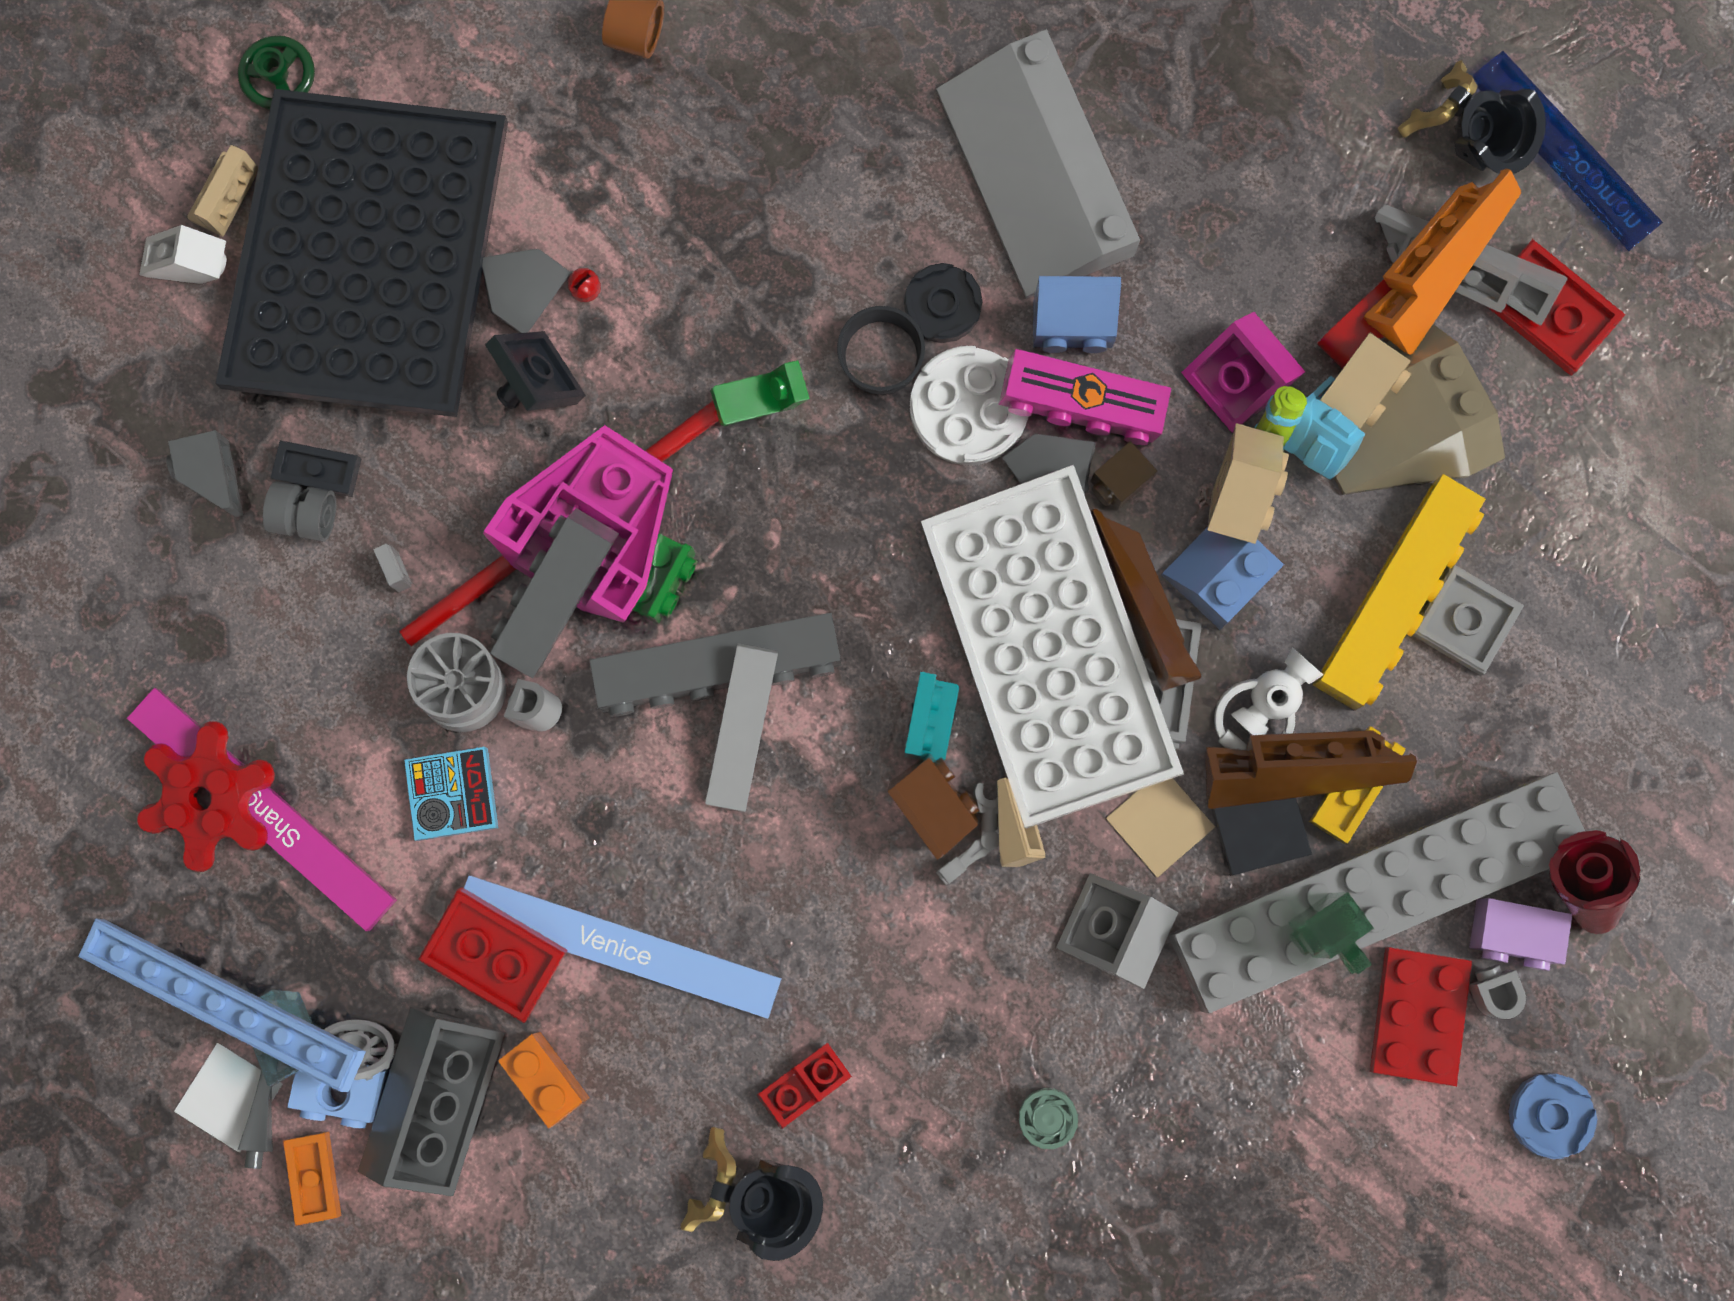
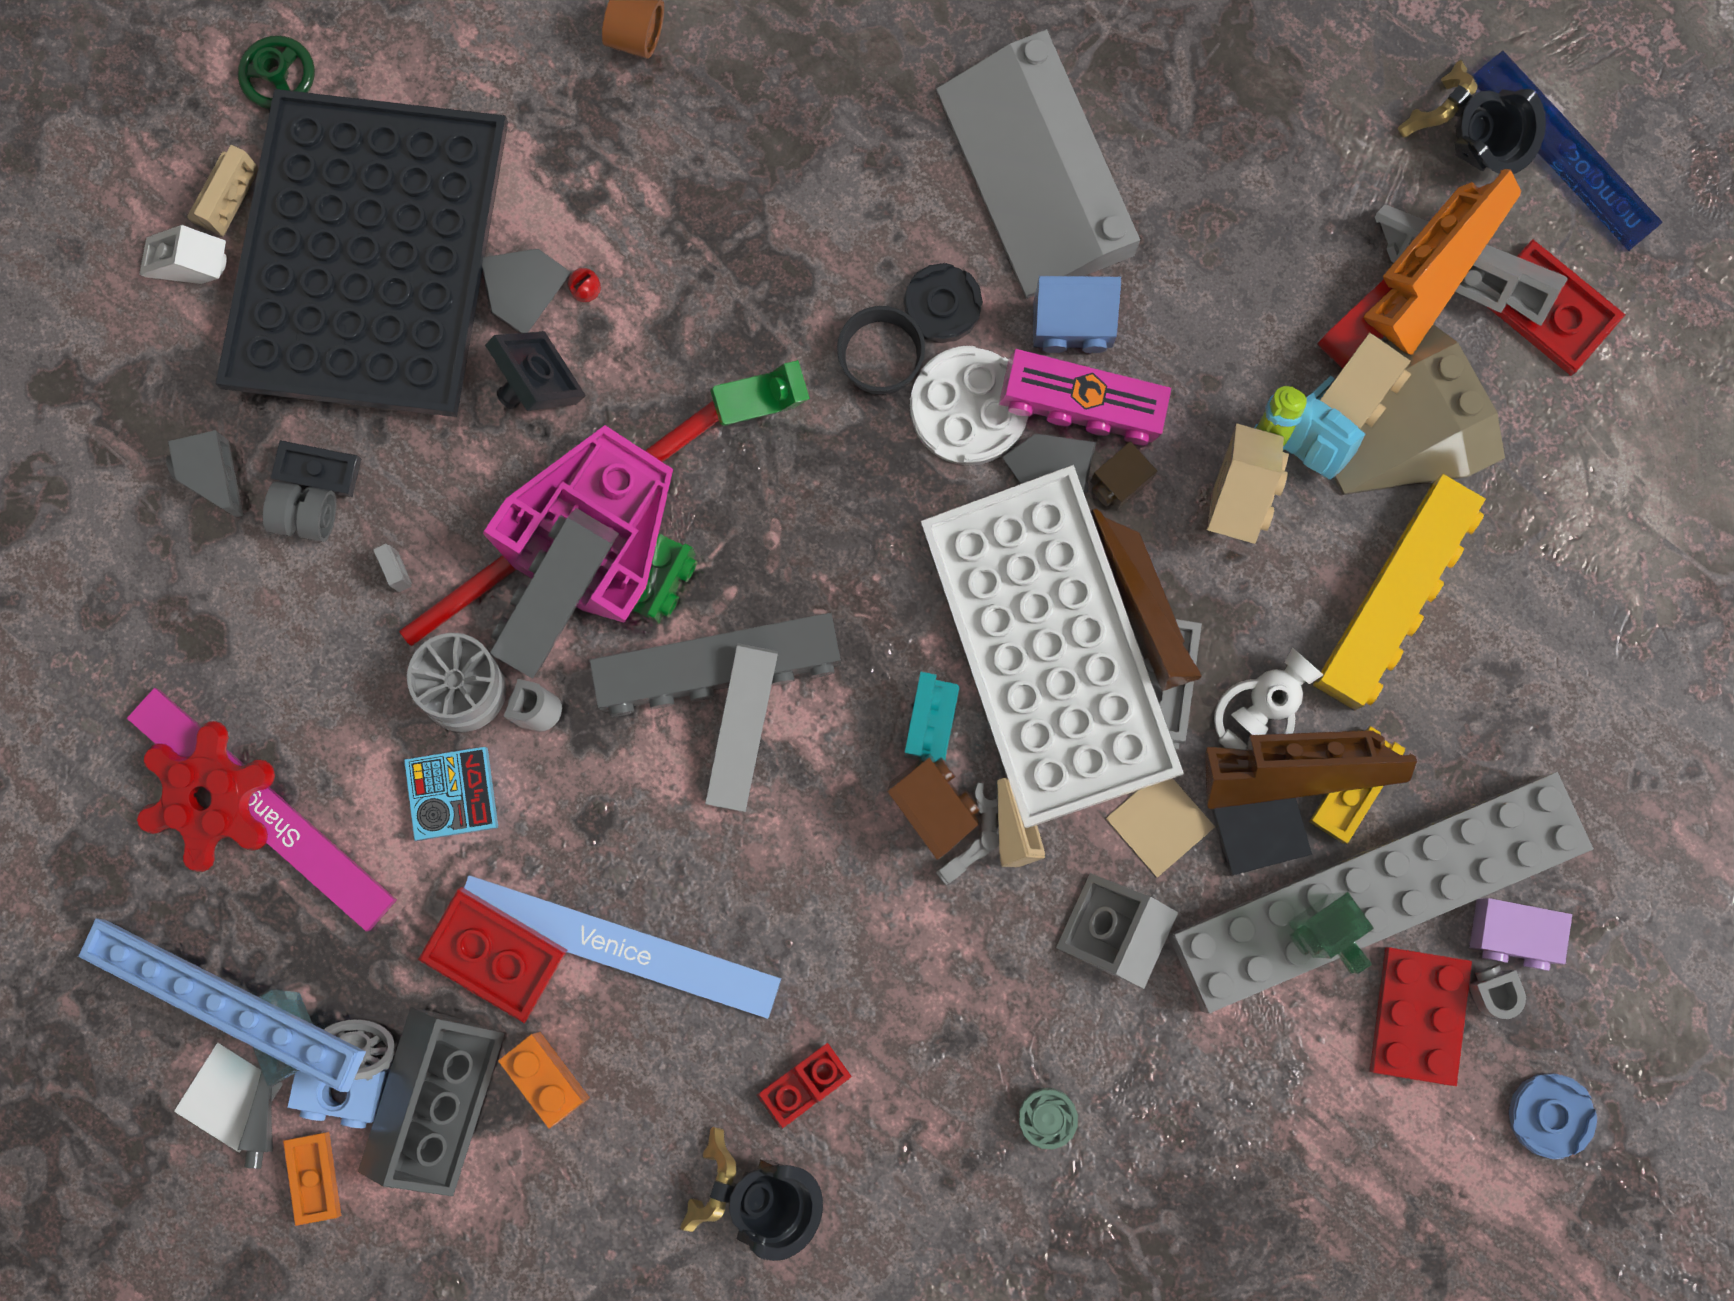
medium blue slope [1161,527,1284,630] -> none
dark pink slope [1181,312,1305,433] -> none
light grey tile [1413,565,1524,676] -> none
dark red cone [1549,830,1641,934] -> none

